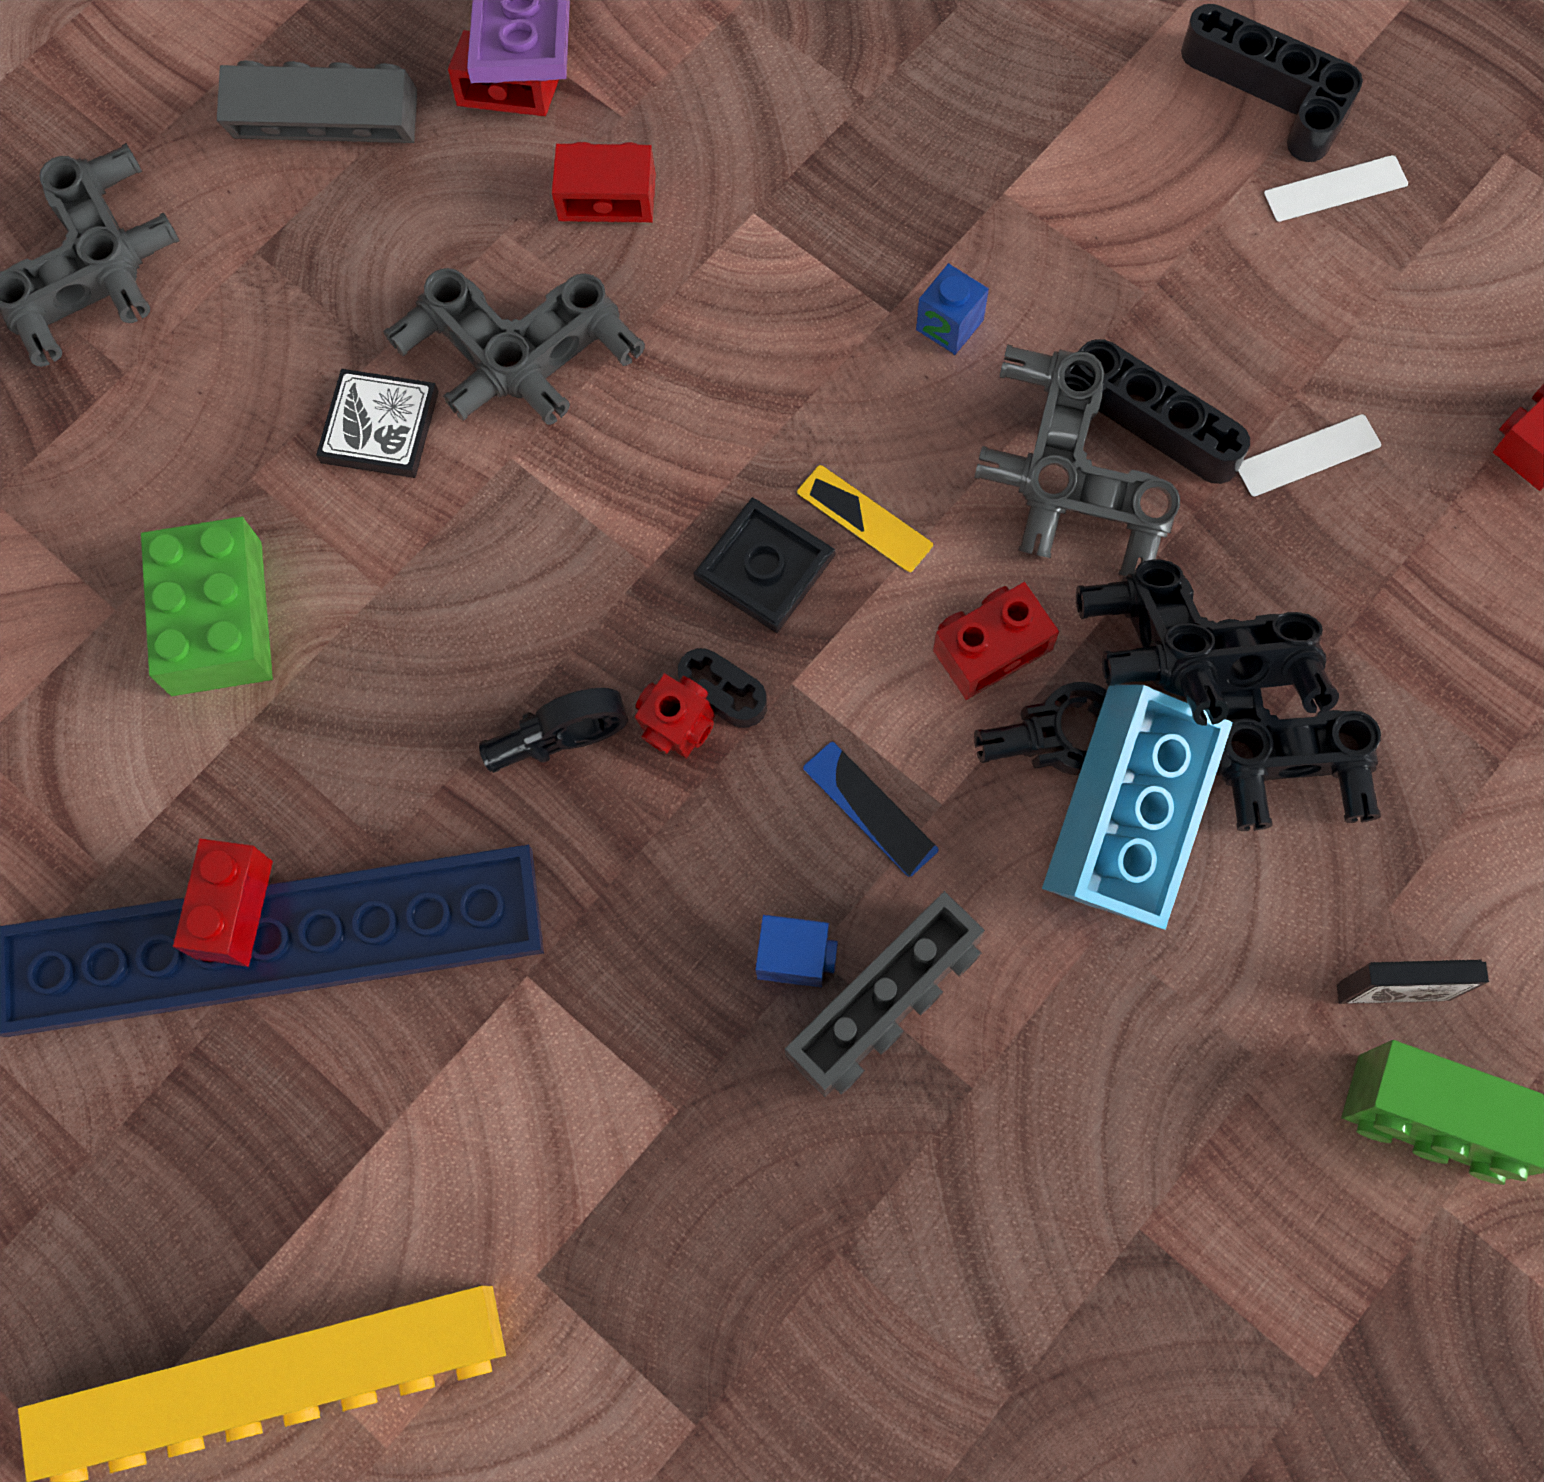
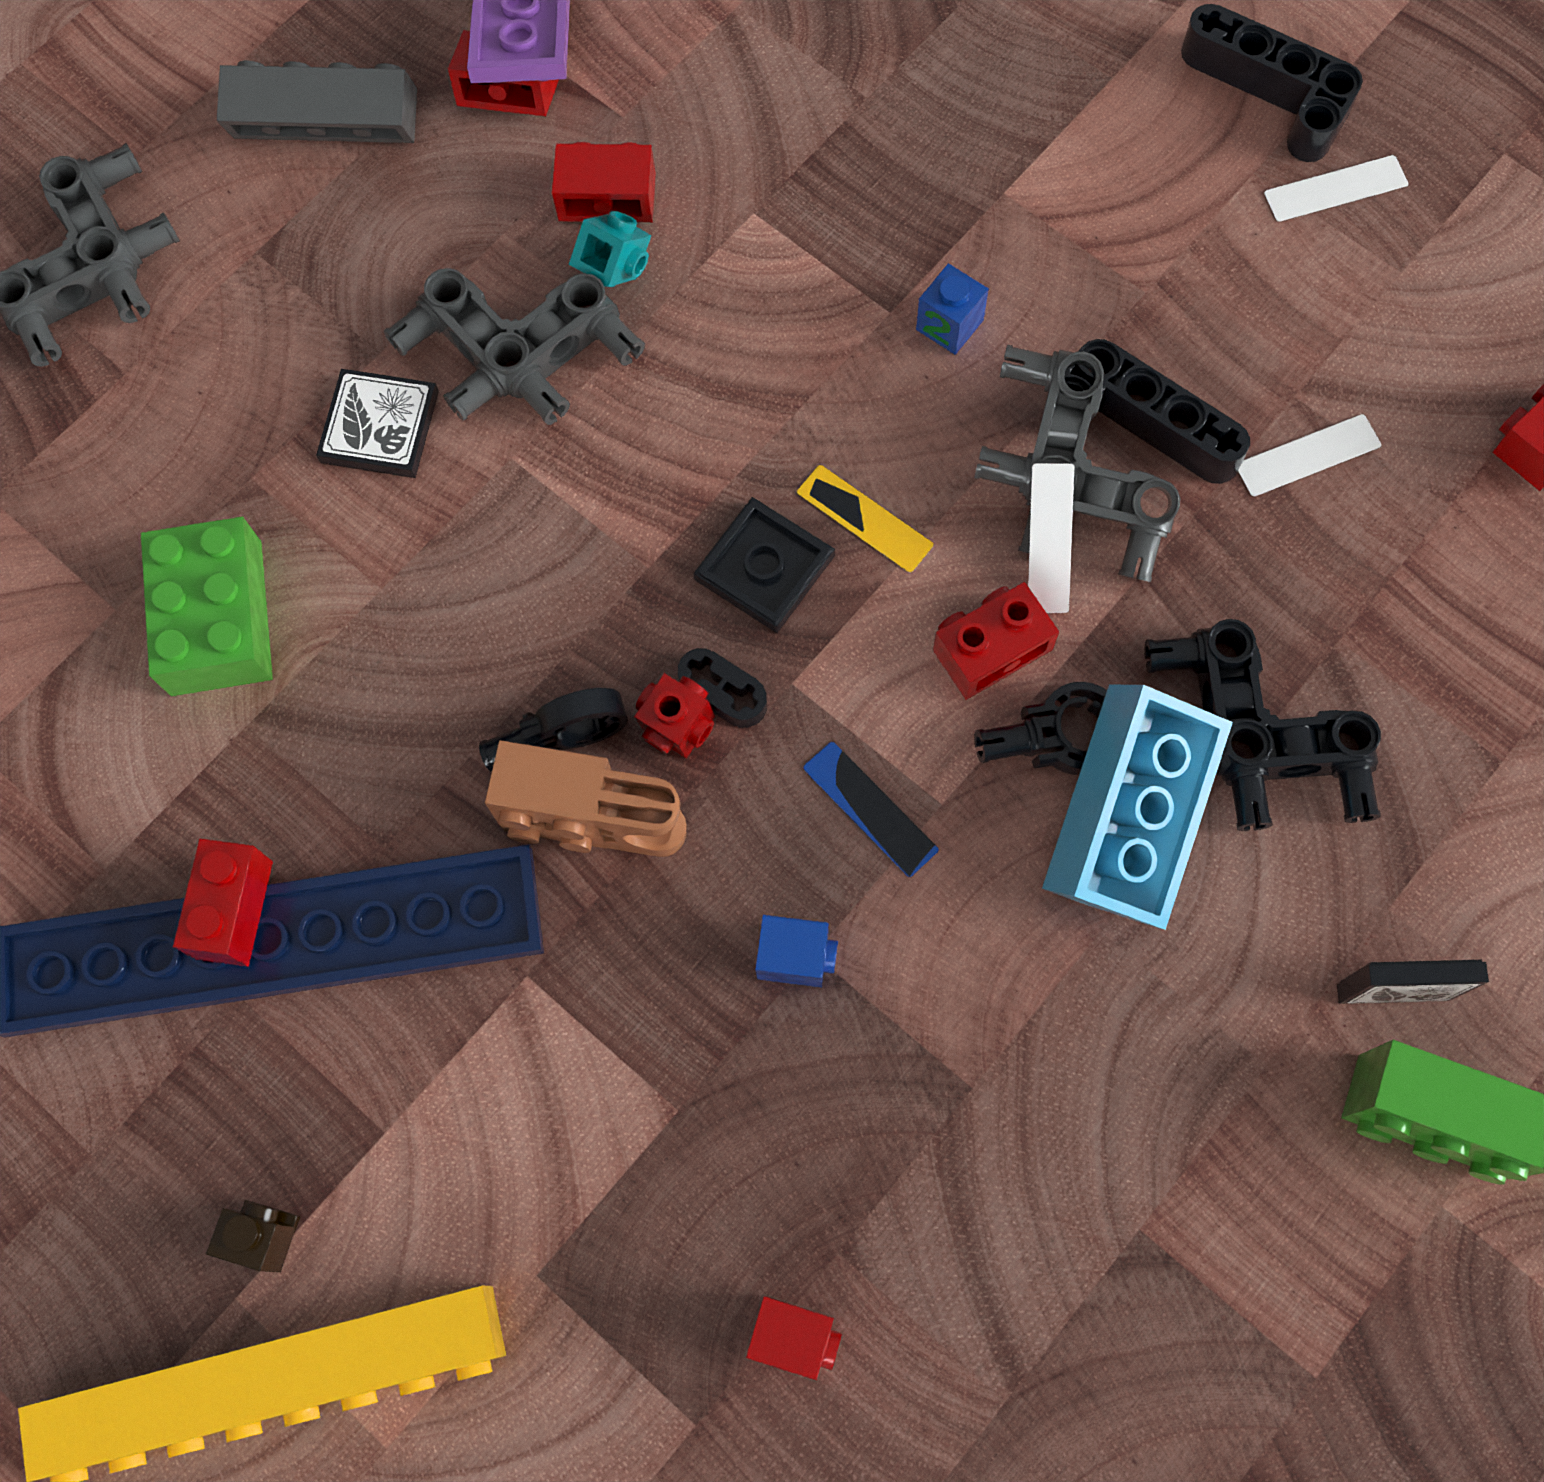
dark grey brick [785,891,985,1097] -> none
black pin [1076,559,1339,726] -> none
none -> dark brown brick [206,1200,300,1273]
none -> nougat brick [485,740,687,857]
none -> teal brick [568,211,652,287]
none -> red brick [746,1296,842,1381]
none -> white sticker [1028,463,1074,613]

